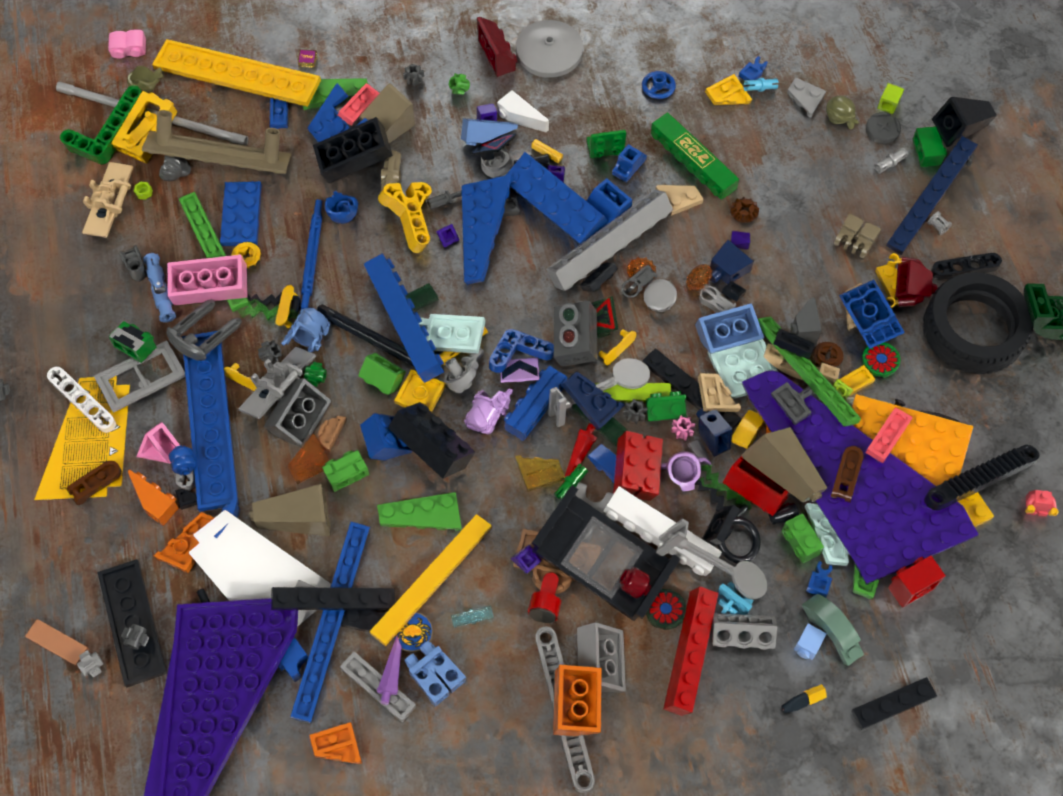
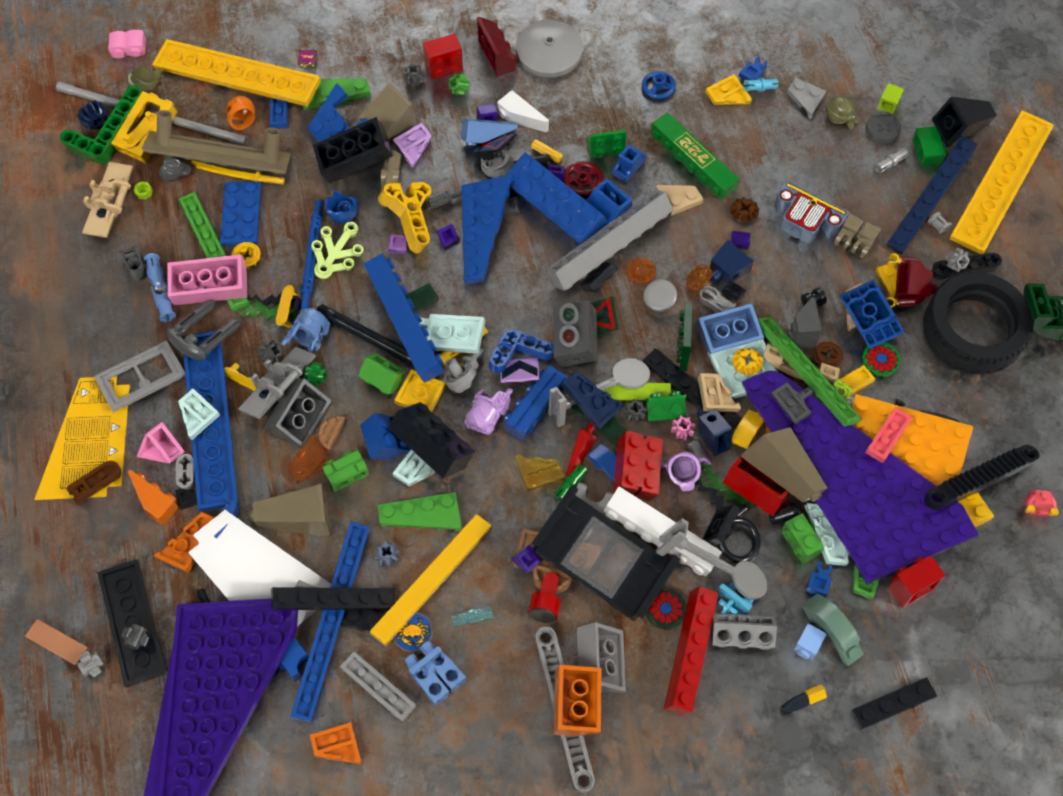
white beam [47,367,116,433] -> none
brick [108,321,157,363] -> none
blue piece [169,445,196,476] -> none
coral plate [337,83,380,126] -> none
medium lavender bar [377,636,402,705] -> none
yellow piece [598,329,636,365] -> none
dark red head [619,567,651,598] -> none
dark grey piece [621,265,657,298] -> none
black plate [773,328,815,360] -> none
reddish brown plate [830,446,863,503] -> none
none -> dark blue gear [77,100,109,130]
none -> light aqua wing [178,389,220,440]
none -> yellow sword [191,160,285,185]
none -> orange helmet [226,96,255,130]
none -> yellowish green plant [311,222,364,279]
none -> sand blue gear [374,541,400,568]
none -> medium lavender tile [388,234,408,254]
none -> lavender wing [393,123,432,168]
none -> light aqua wing [393,450,436,487]
none -> red brick [423,34,463,80]
none -> dark red plate [562,161,604,197]
none -> dark green plate [676,303,693,371]
none -> yellow gear [732,347,763,375]
none -> brick [775,180,850,244]
none -> black wheel [801,287,827,306]
none -> light grey gear [946,247,970,272]
none -> yellow plate [949,110,1054,254]

